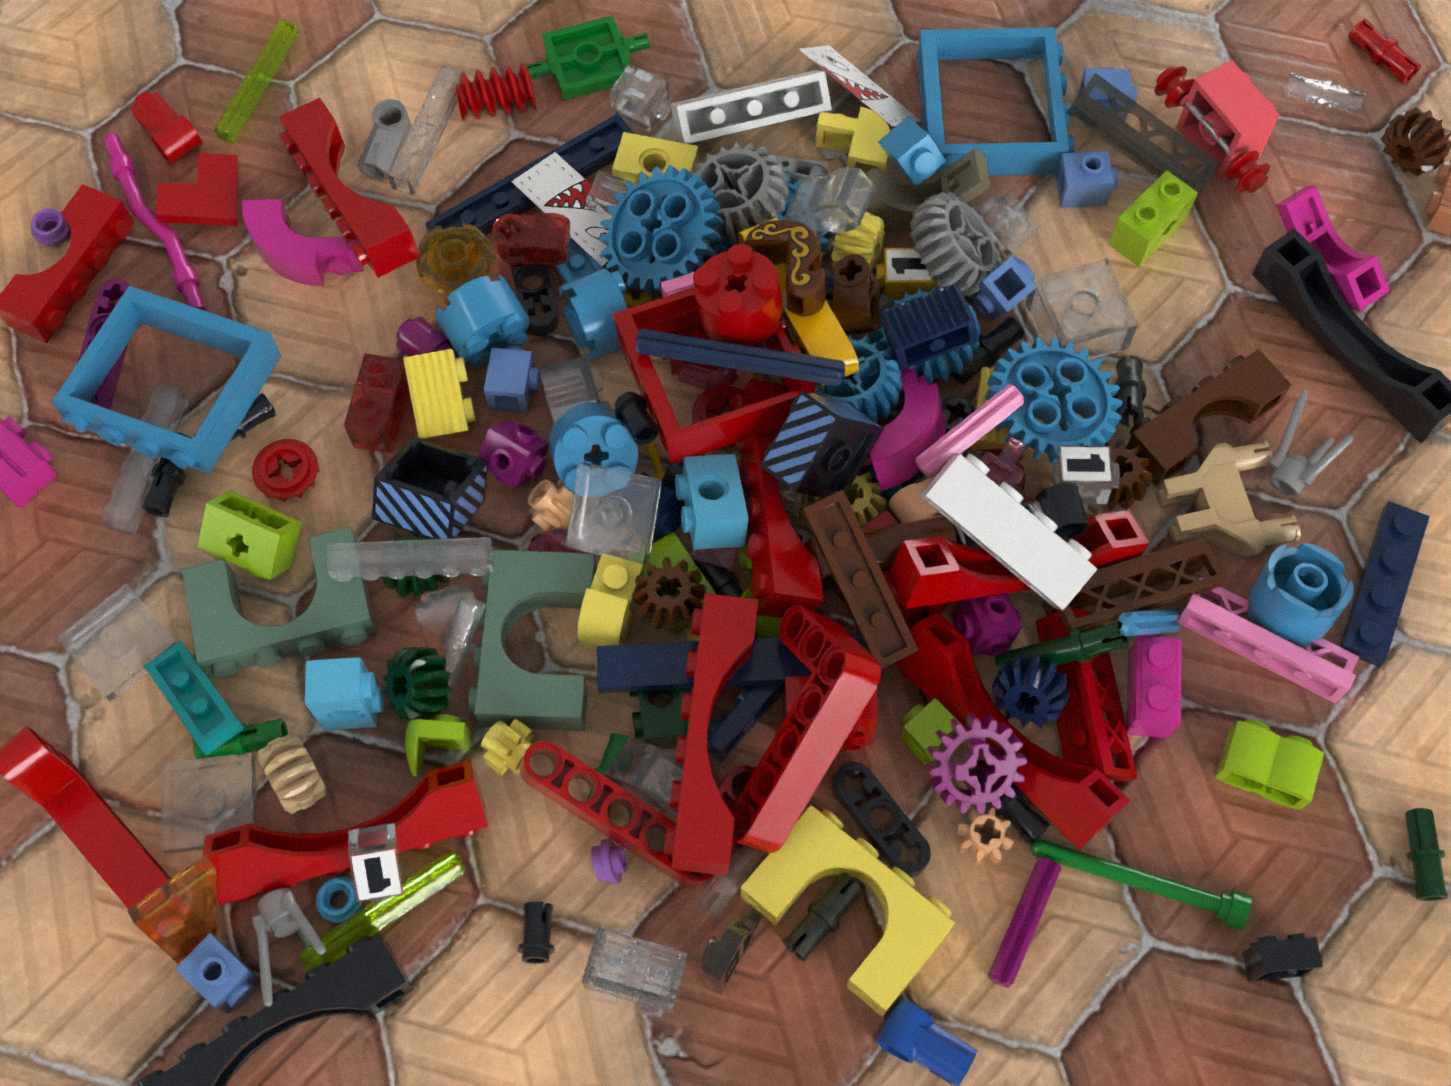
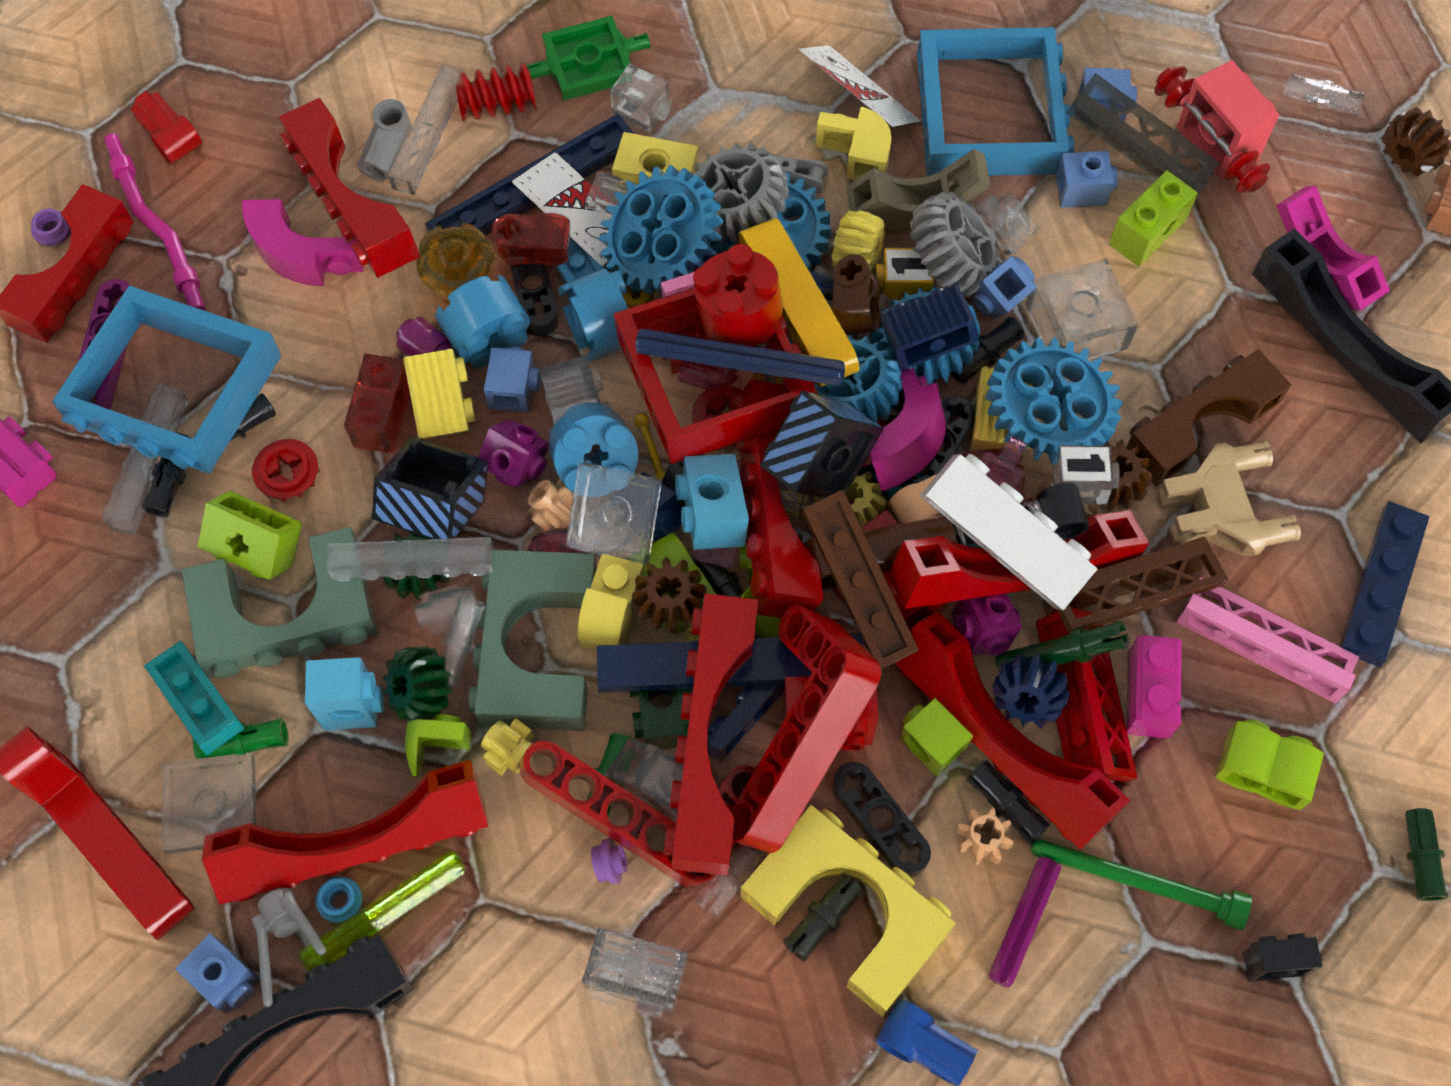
clear plate [56,583,177,702] -> none
clear orange wing [127,854,217,964] -> none
red tile [156,153,238,226] -> none
clear neon green axle [214,19,298,142] -> none
tan gear [257,733,326,814] -> none
brick [348,823,404,903] -> none
black pin [518,902,555,964] -> none
black pin [614,392,659,445] -> none
white brick [670,70,832,144] -> none
clear smoke wing [700,907,764,995] -> none
reddish brown animal [745,220,826,317] -> none
clear brick [784,167,876,237] -> none
dark azure brick [878,116,946,186] -> none
bright pink axle [915,384,1024,478] -> none
magenta gear [925,713,1027,814] -> none
pearl dark grey pin [1114,355,1146,427] -> none
dark azure axle [1118,609,1181,637] -> none
dark azure brick [1247,543,1354,648] -> none
light grey plant [1269,390,1353,498] -> none
red pin [1348,18,1421,84] -> none

